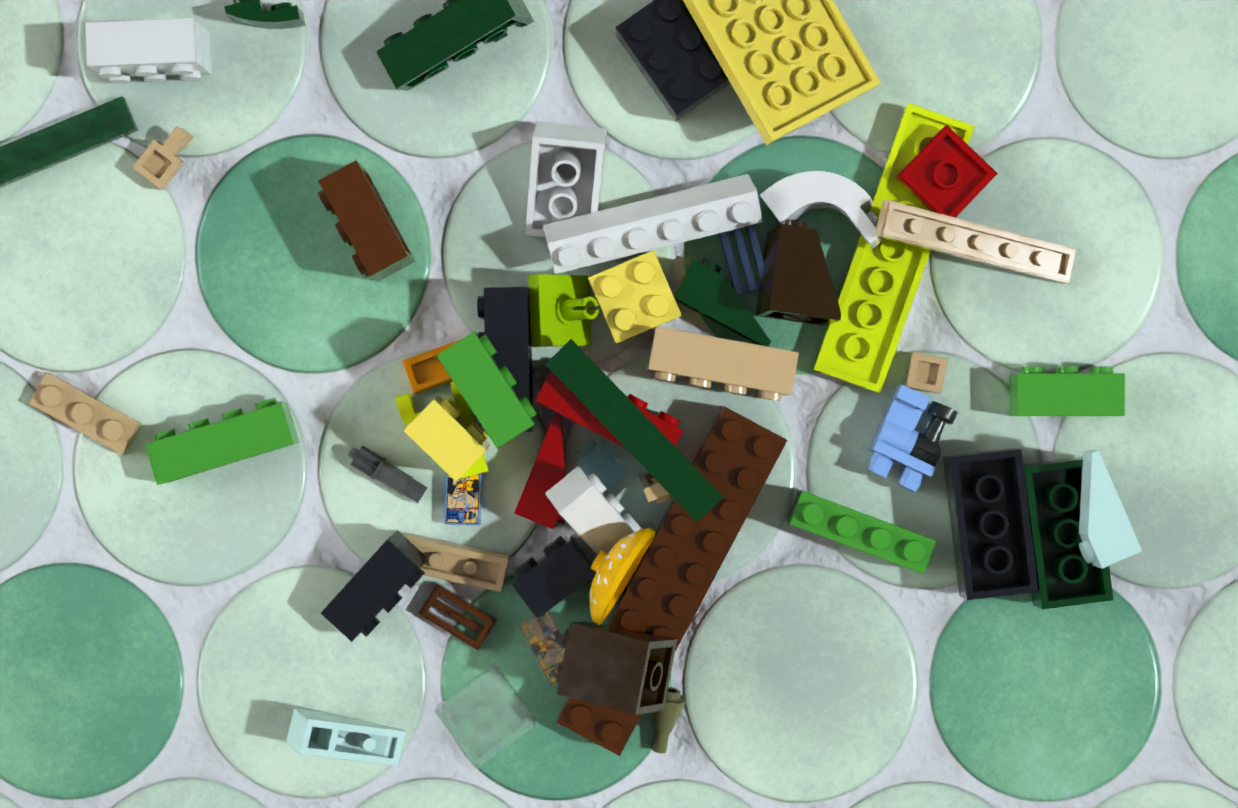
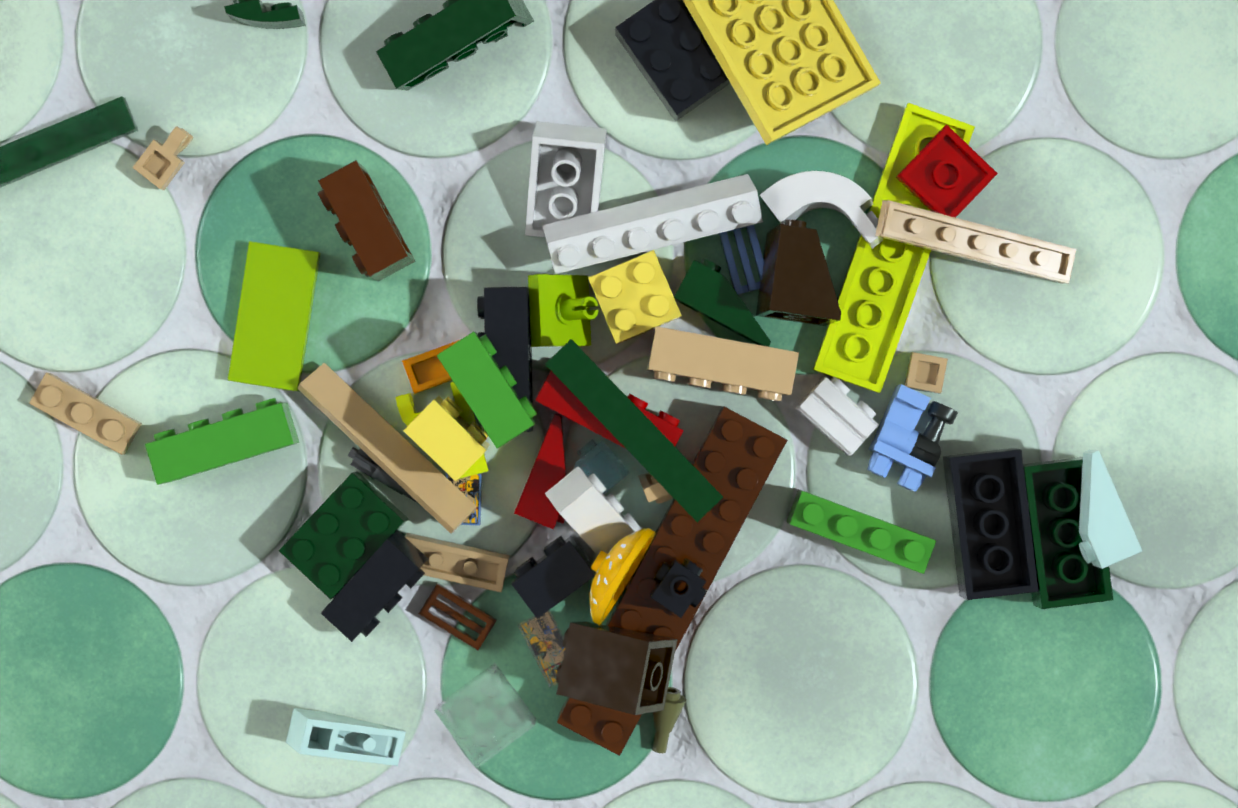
white brick [85,18,211,84] -> none
bright green brick [1010,366,1125,416] -> none
none -> lime tile [227,241,321,391]
none -> dark green brick [279,471,409,600]
none -> tan tile [298,363,477,534]
none -> black brick [650,558,707,618]
none -> white brick [795,377,879,456]

